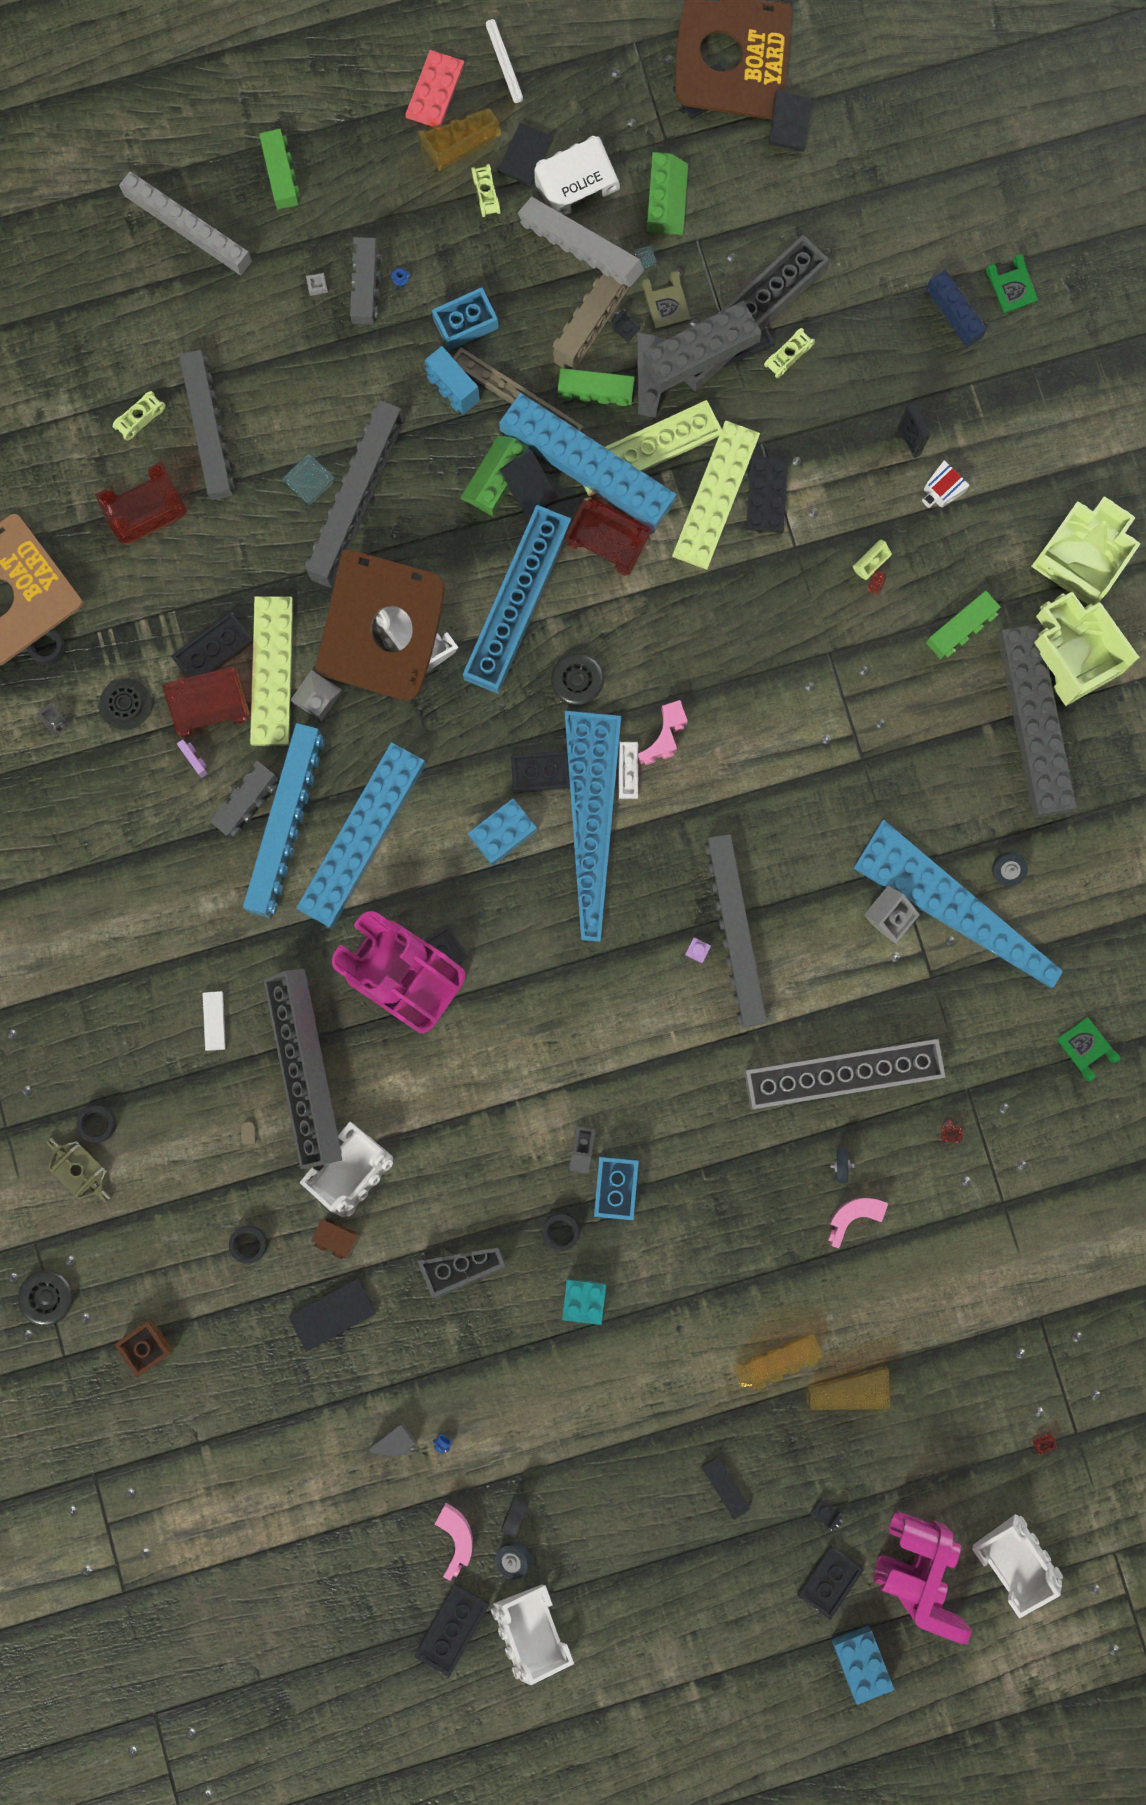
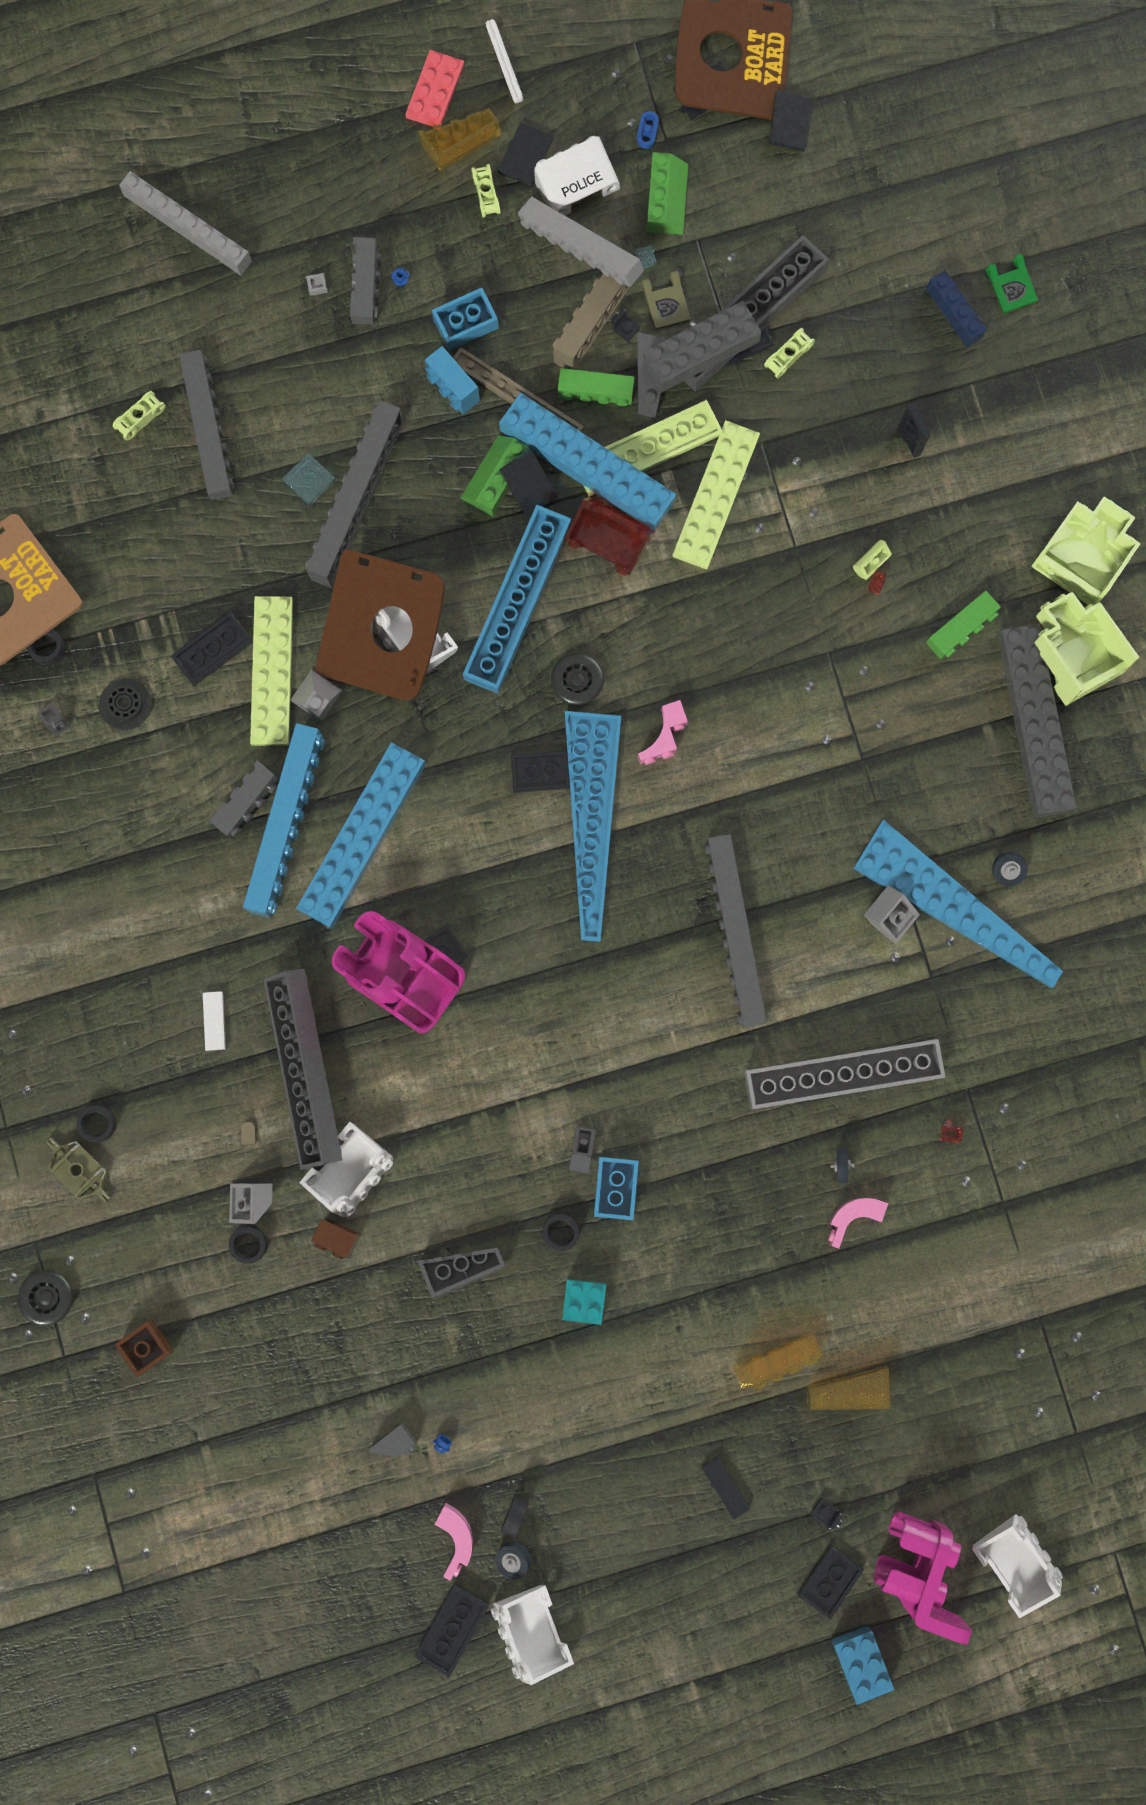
clear red windscreen [95,461,187,544] -> none
clear red windscreen [162,667,251,738] -> none
lavender plate [177,740,208,778] -> none
bright green brick [259,129,300,210] -> none
black tile [288,1278,376,1352] -> none
dark azure brick [468,799,537,867] -> none
white tile [619,742,638,799] -> none
lavender plate [685,938,711,963] -> none
black plate [746,456,788,533] -> none
torso [922,460,969,508] -> none
clear red piece [1032,1433,1058,1456] -> none
green flag [1057,1017,1120,1082] -> none
none -> light grey slope [229,1183,273,1224]
none -> blue plate [637,111,659,149]

